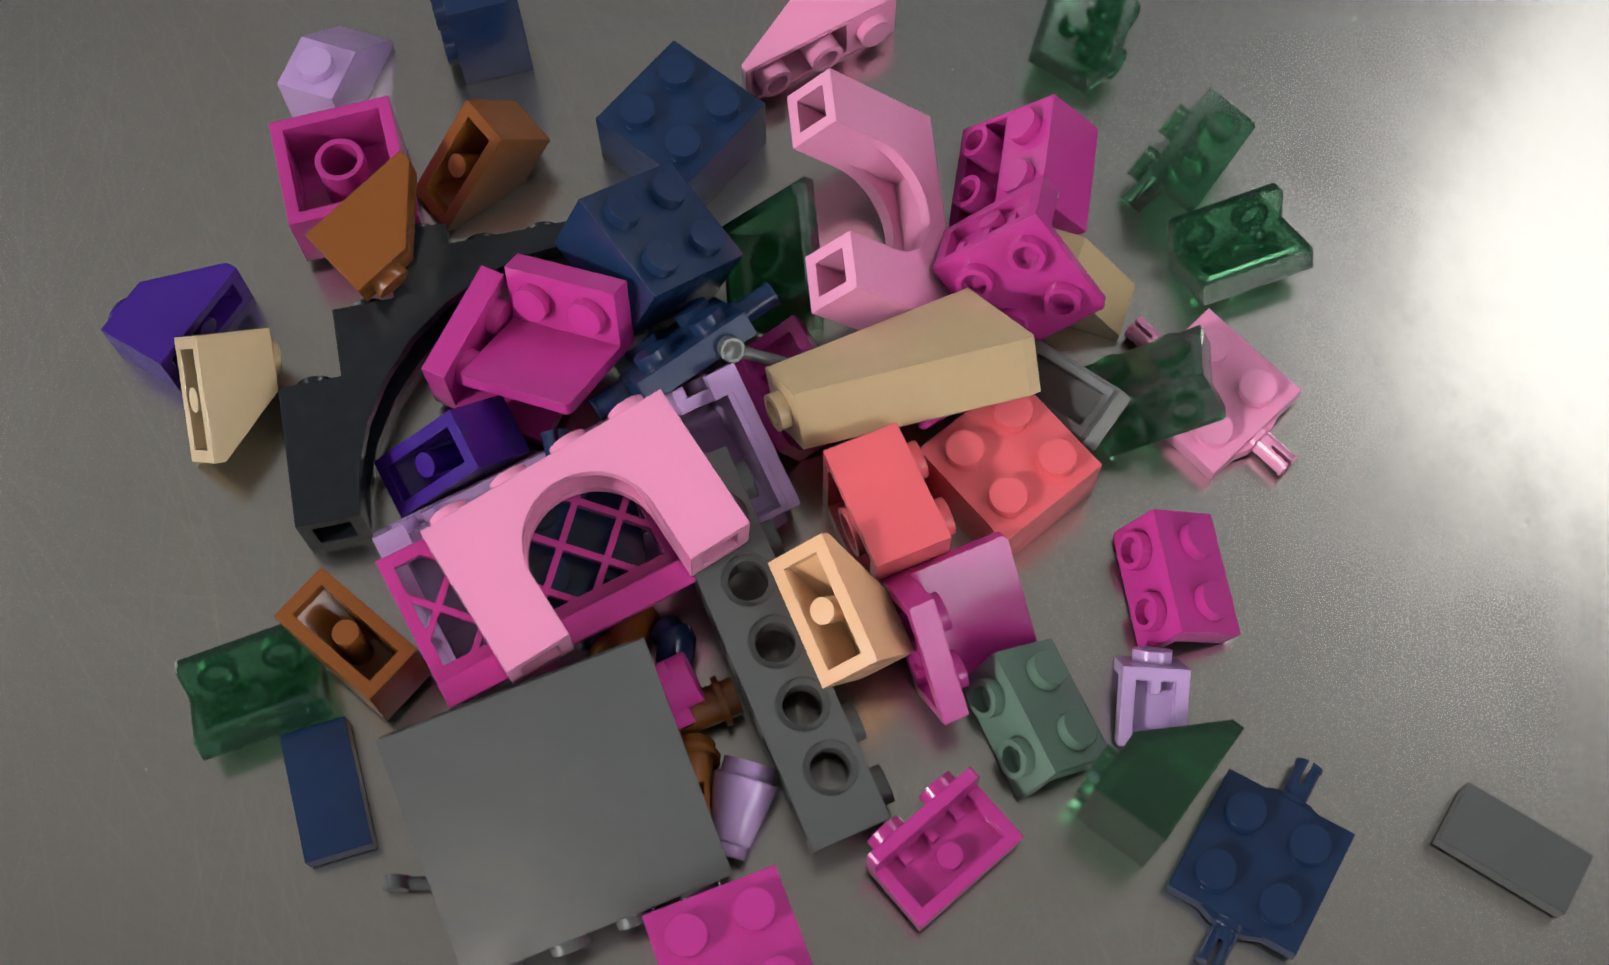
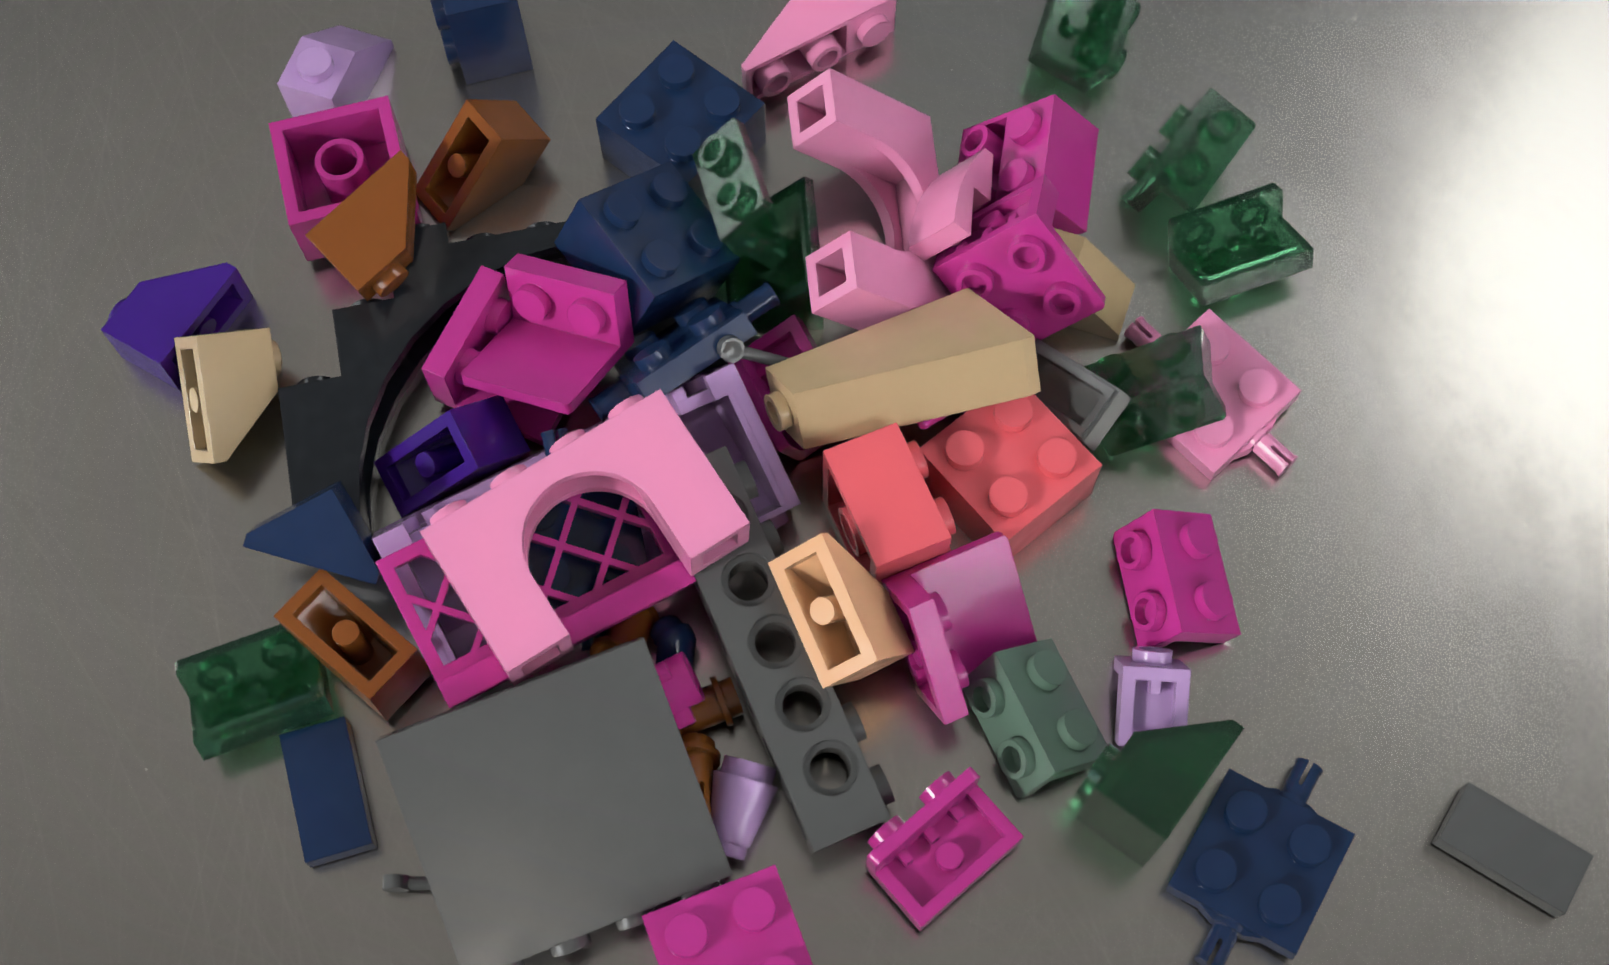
none -> dark blue slope [243,480,382,585]
none -> clear green bracket [692,118,789,269]
none -> bright pink slope [907,148,993,261]

